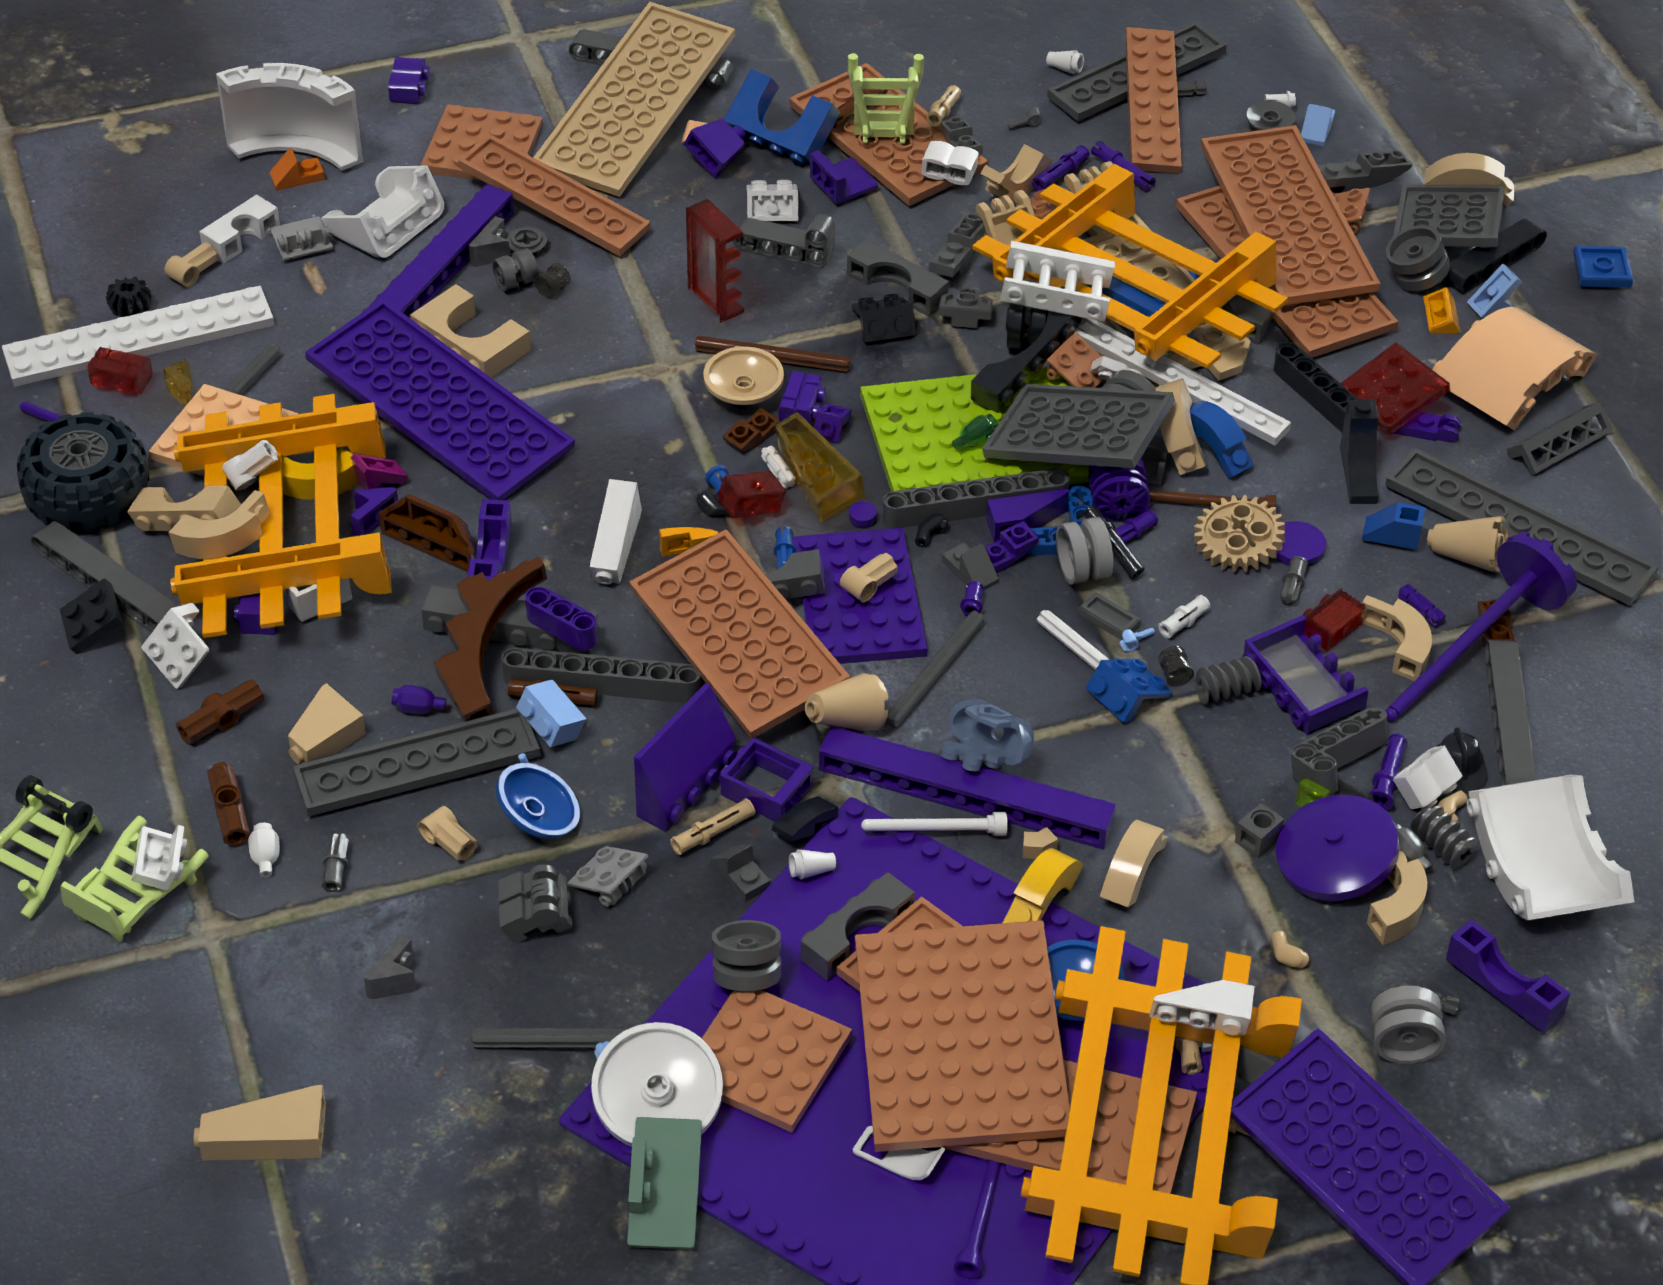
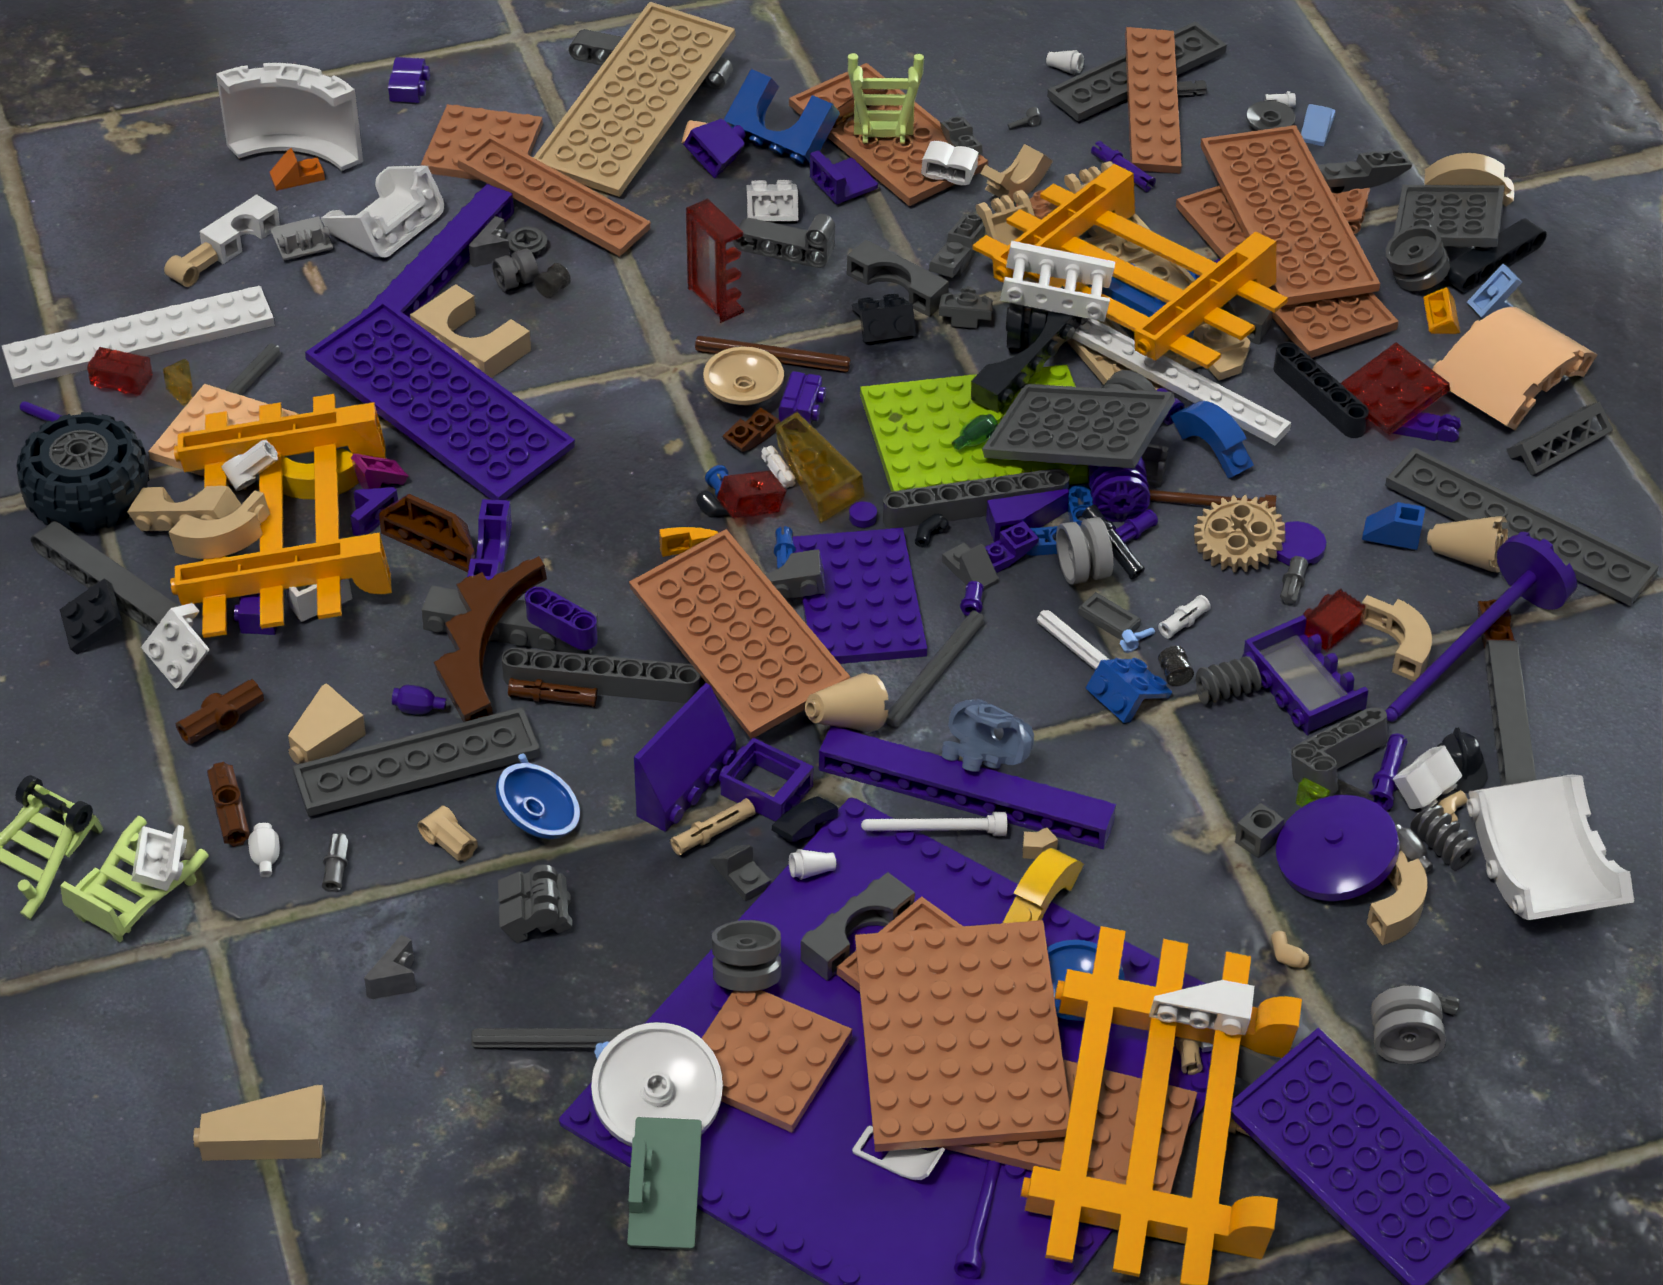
black gear [106,276,152,317] -> none
light blue brick [516,680,587,747] -> none
light grey hinge [567,846,648,907] -> none
white slope [589,479,642,584] -> none
dark purple bracket [813,404,852,443] -> none
tan piece [840,553,898,602] -> none
tan pin [926,85,961,127] -> none
dark purple pin [1032,145,1090,191] -> none
nougat hinge [1046,332,1102,388] -> none
white plate [1090,356,1141,381] -> none
tan arch [1100,819,1168,907] -> none
tan arch [1156,378,1207,475] -> none
black arch [1340,399,1379,504] -> none
dark purple axle [1398,584,1446,627] -> none
dark purple arch [1446,919,1571,1033] -> none
blue plate [1573,246,1633,287] -> none

